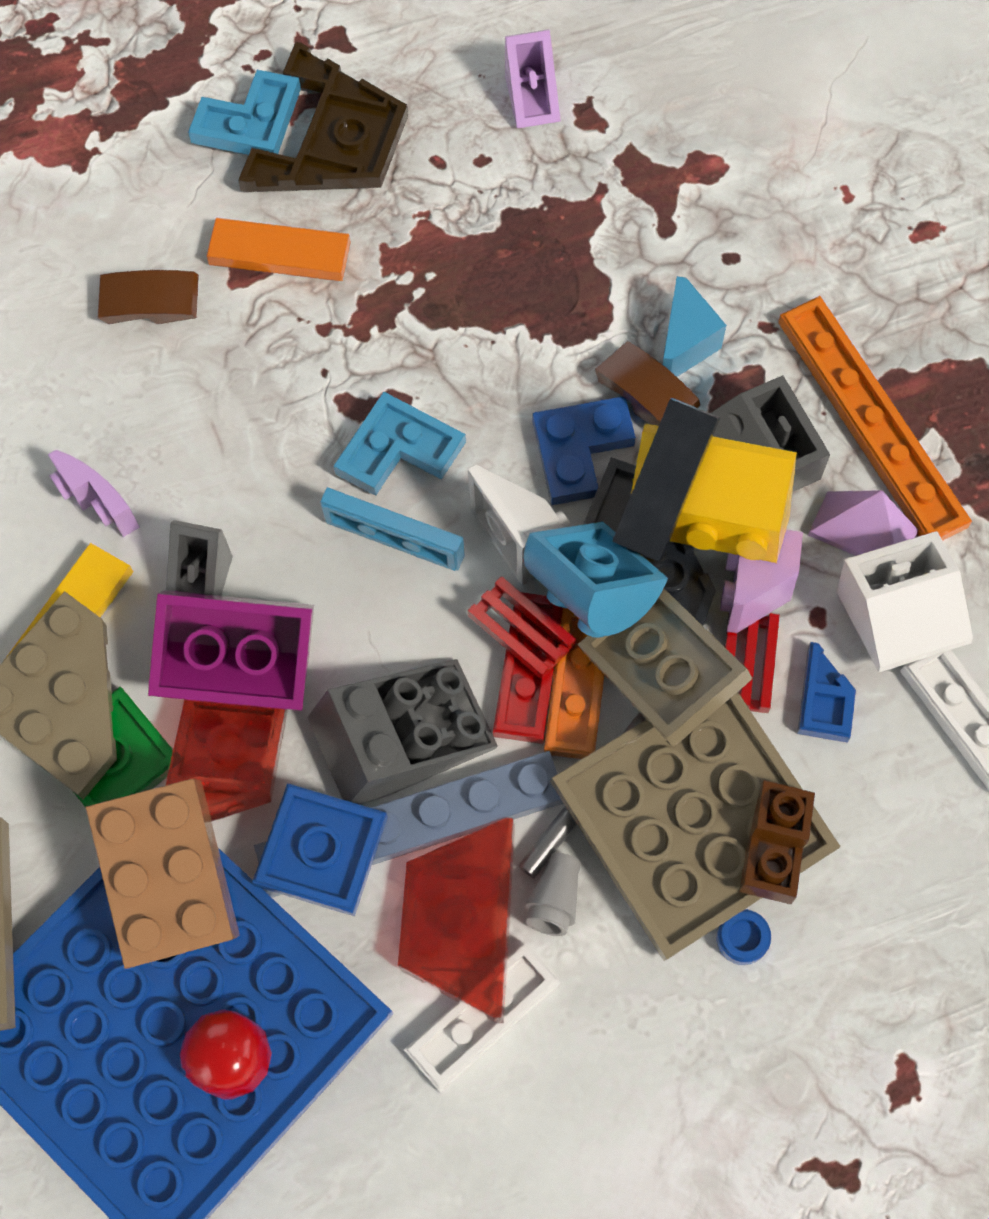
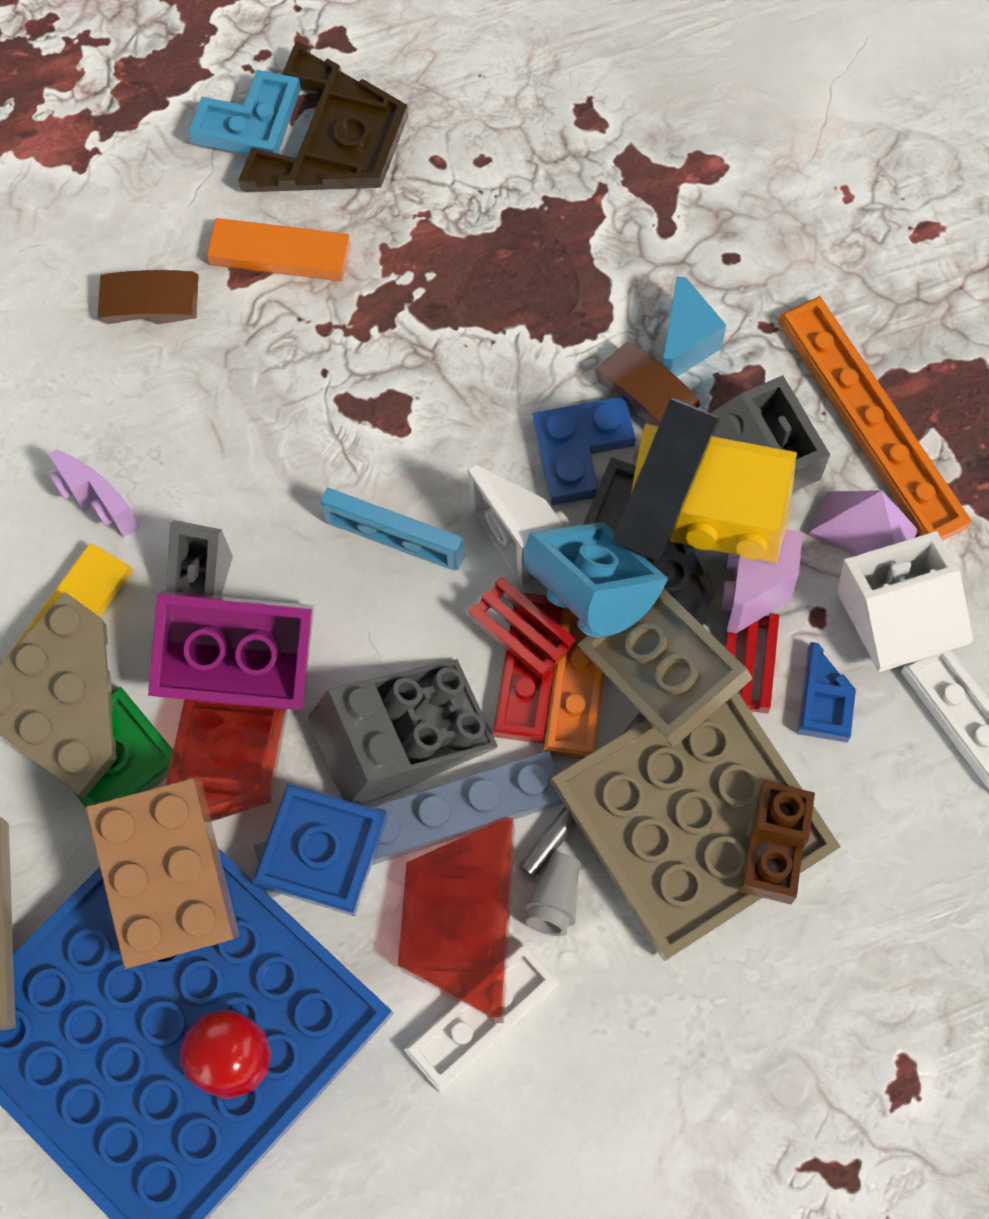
dark azure plate [333,392,466,496] -> none
lavender slope [505,29,561,128] -> none
blue tile [716,909,771,965] -> none

